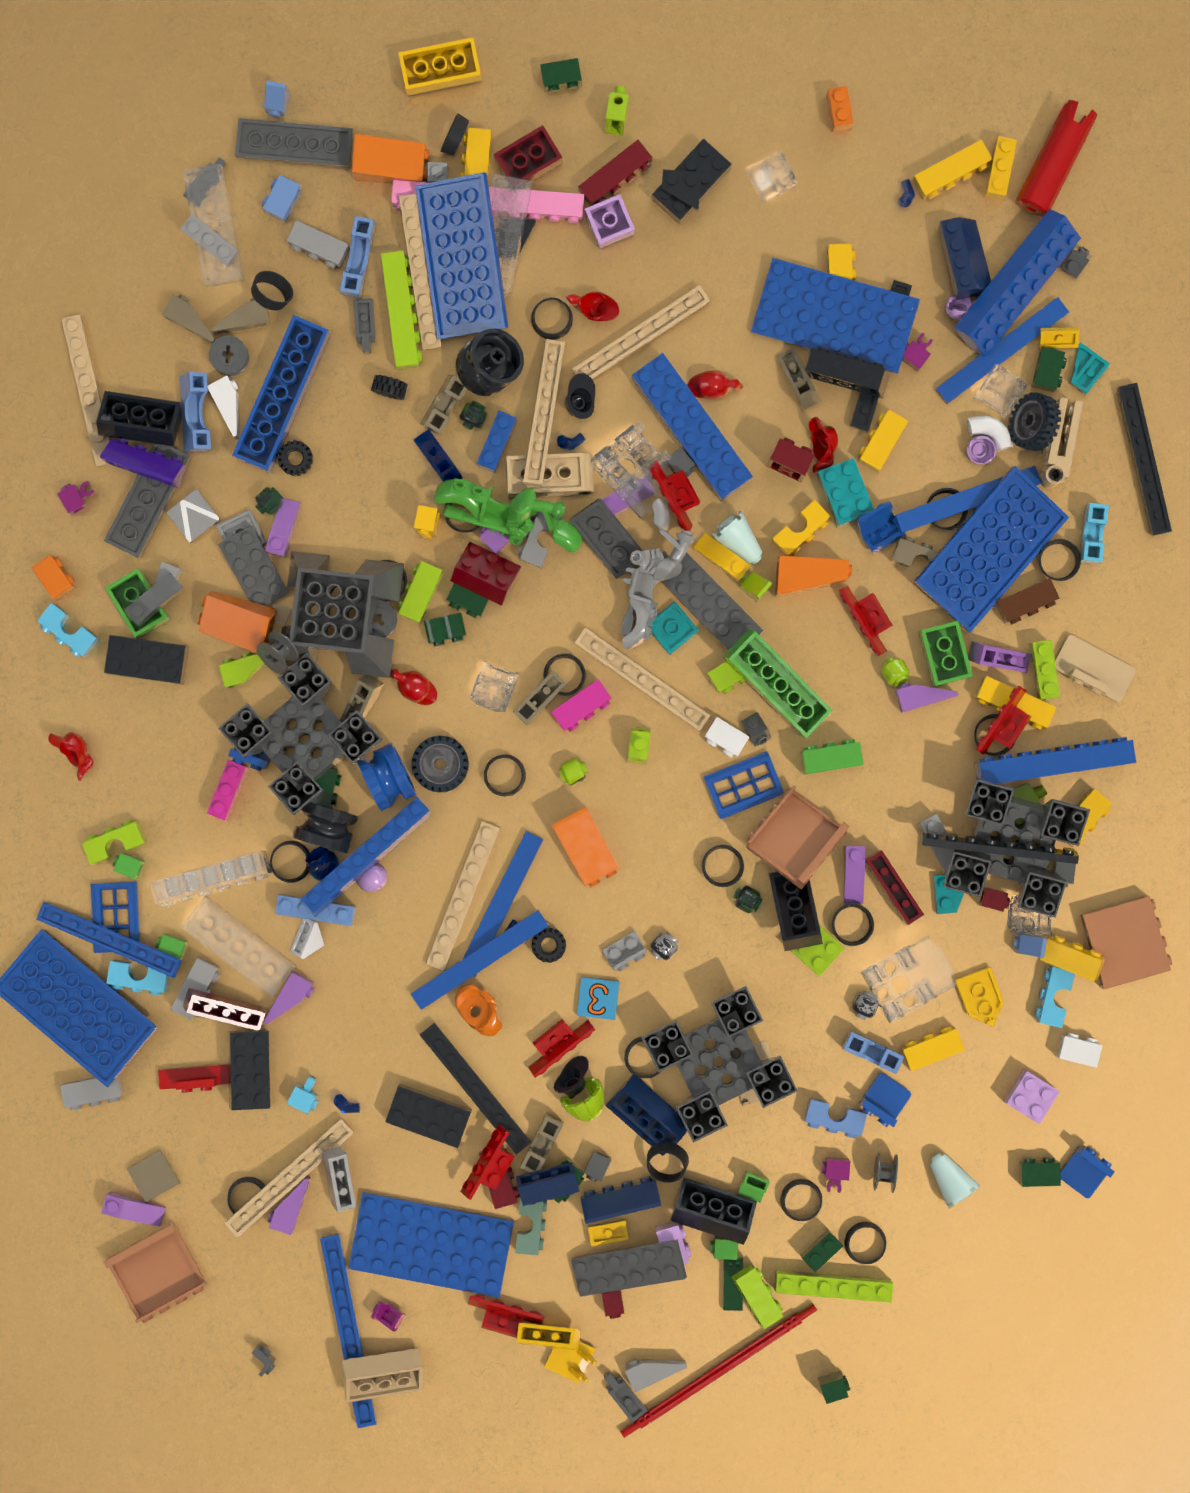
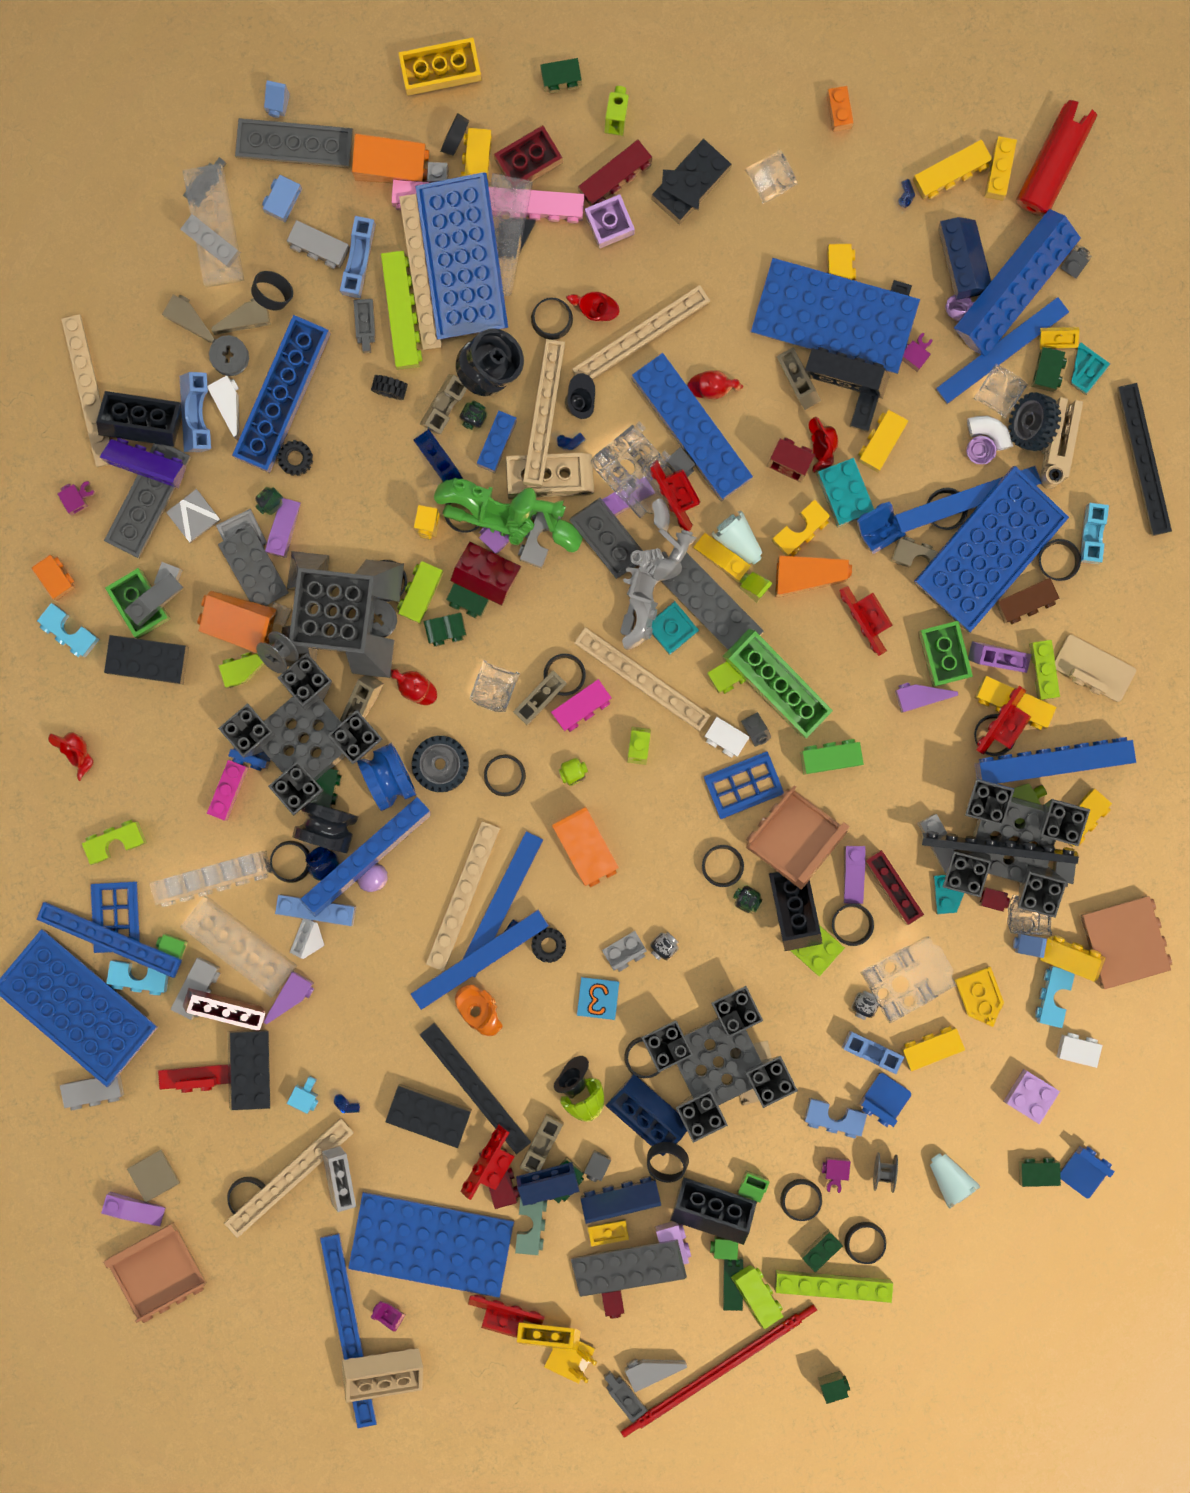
bright green brick [113,853,145,879] -> none
dark grey bracket [252,1344,276,1377] -> none
medium lavender slope [268,1176,311,1235] -> none
red bracket [528,1019,595,1078] -> none
lime head [881,657,910,687] -> none

